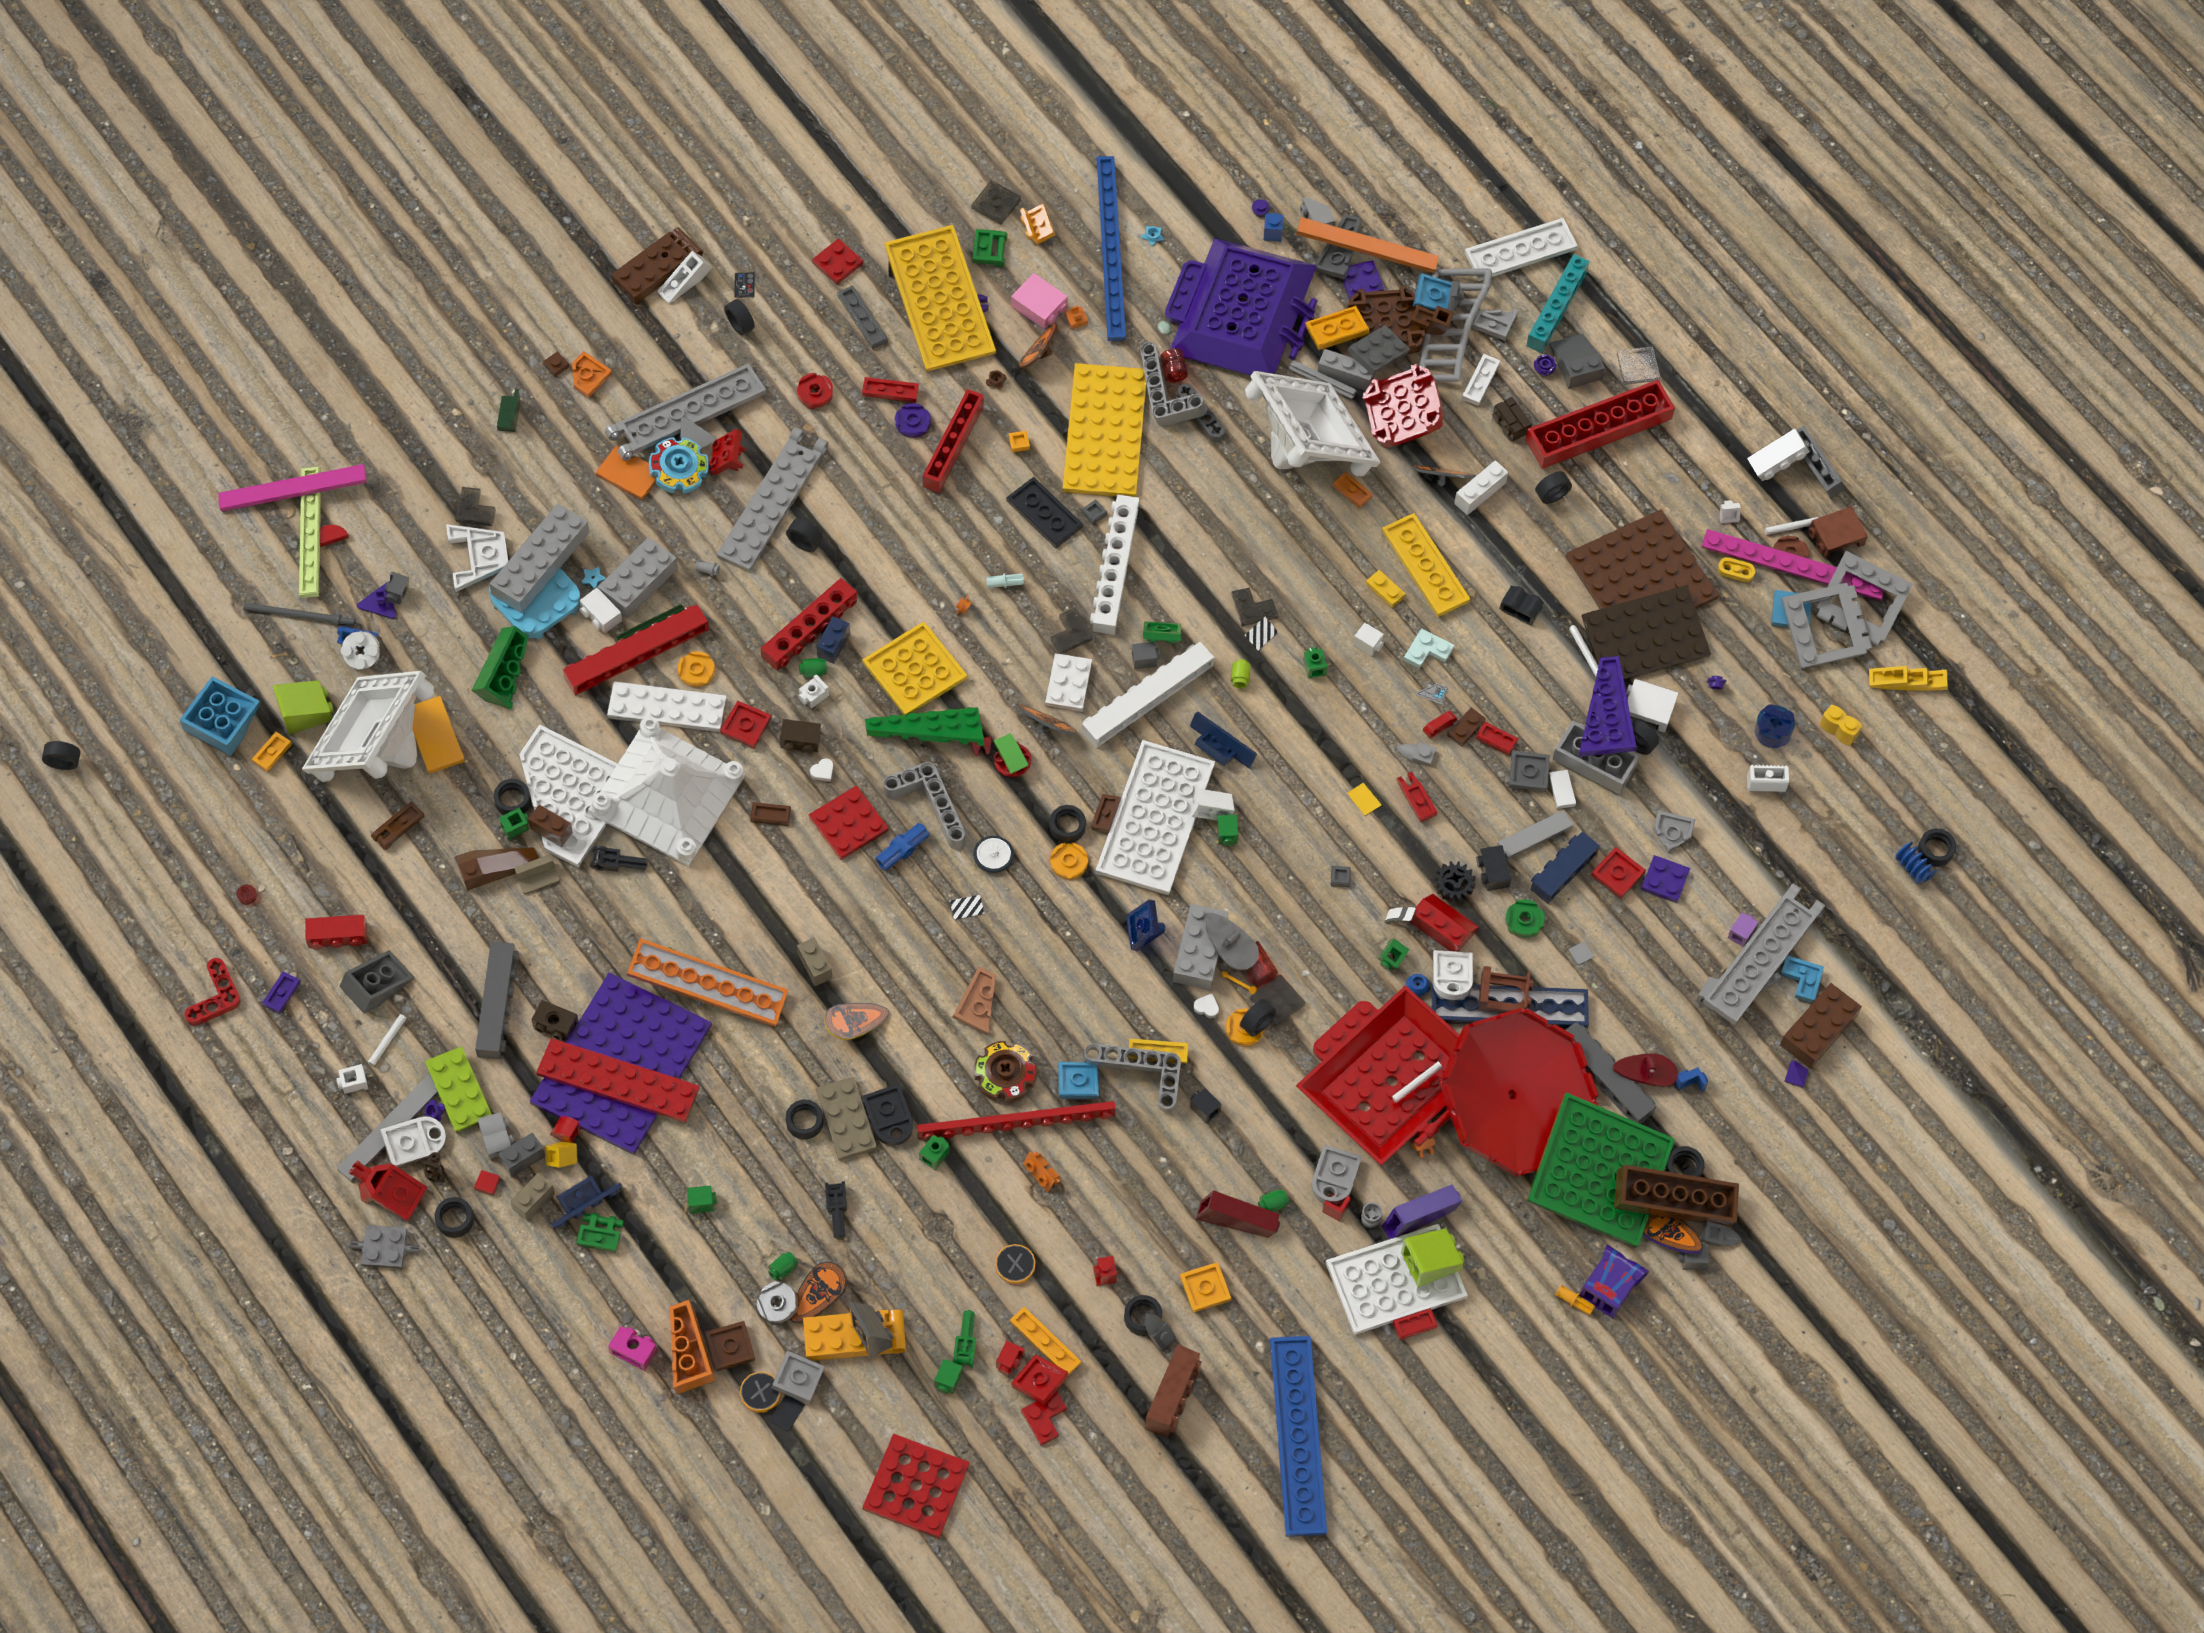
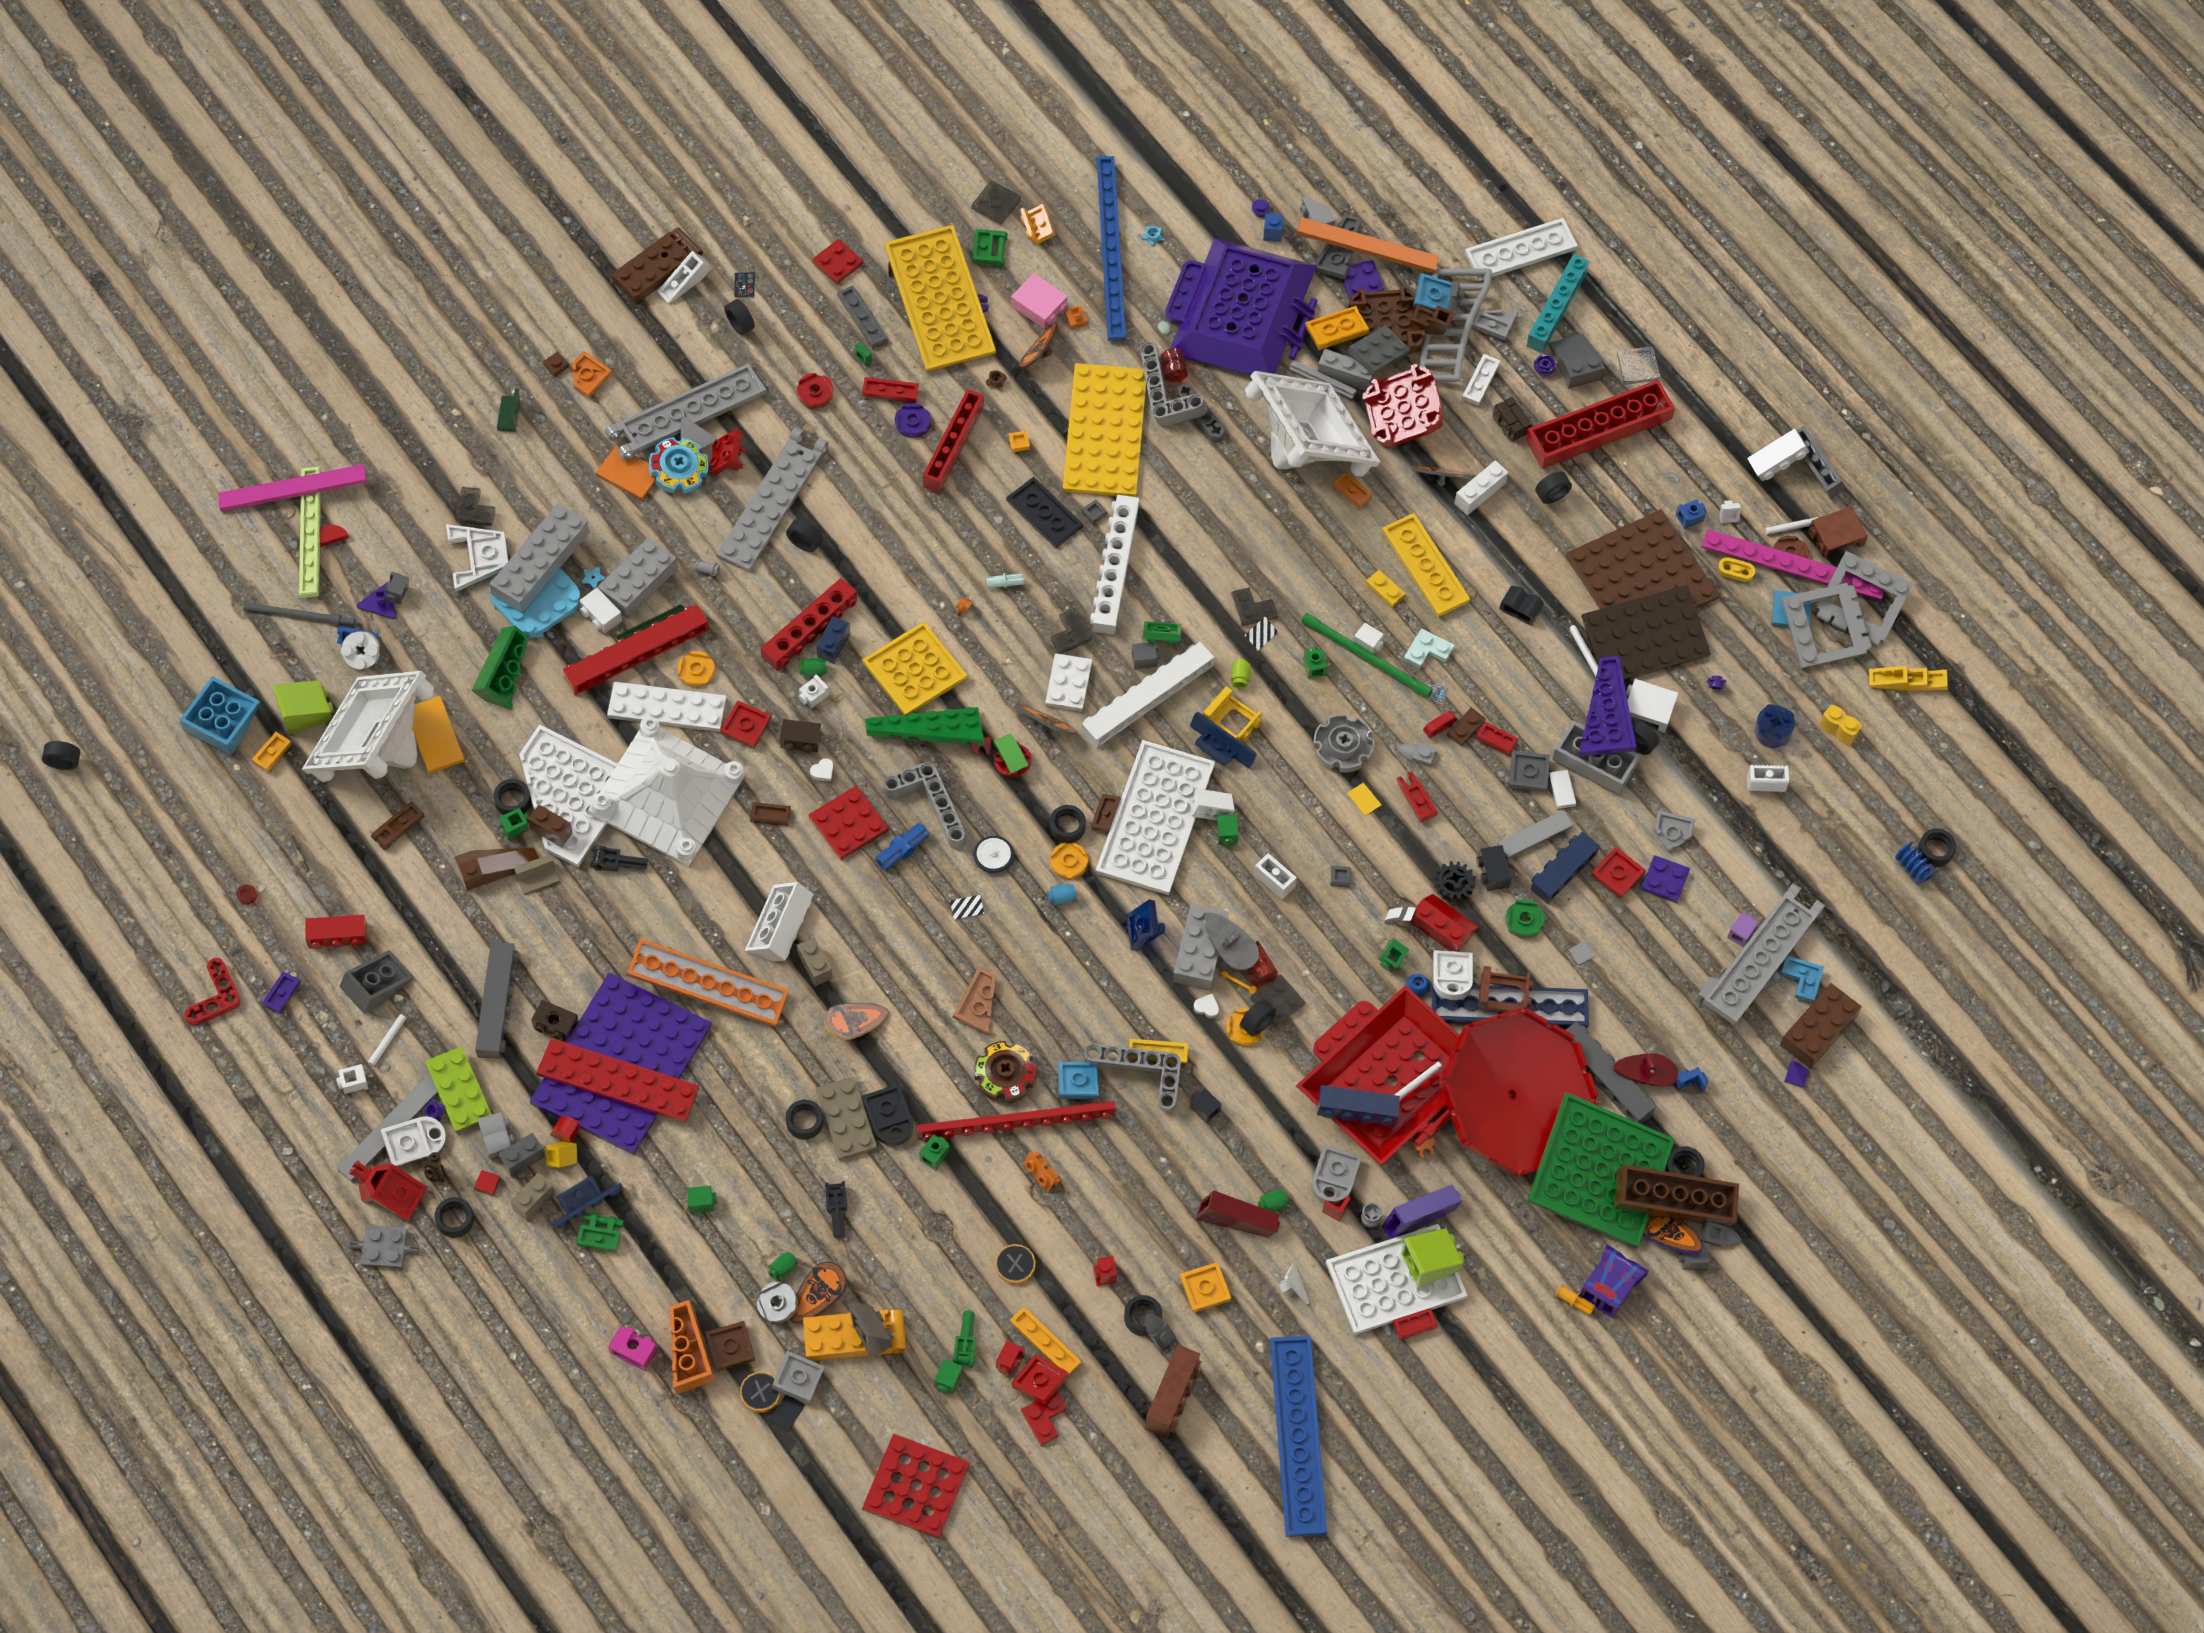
none -> white slope [745,882,814,962]
none -> green tile [855,342,872,366]
none -> dark azure brick [1047,883,1077,906]
none -> yellow window [1203,686,1263,742]
none -> white brick [1254,853,1297,900]
none -> white piece [1279,1264,1309,1305]
none -> green piece [1301,613,1433,699]
none -> light grey piece [1313,714,1375,773]
none -> dark blue brick [1317,1085,1400,1126]
none -> blue brick [1676,500,1707,529]

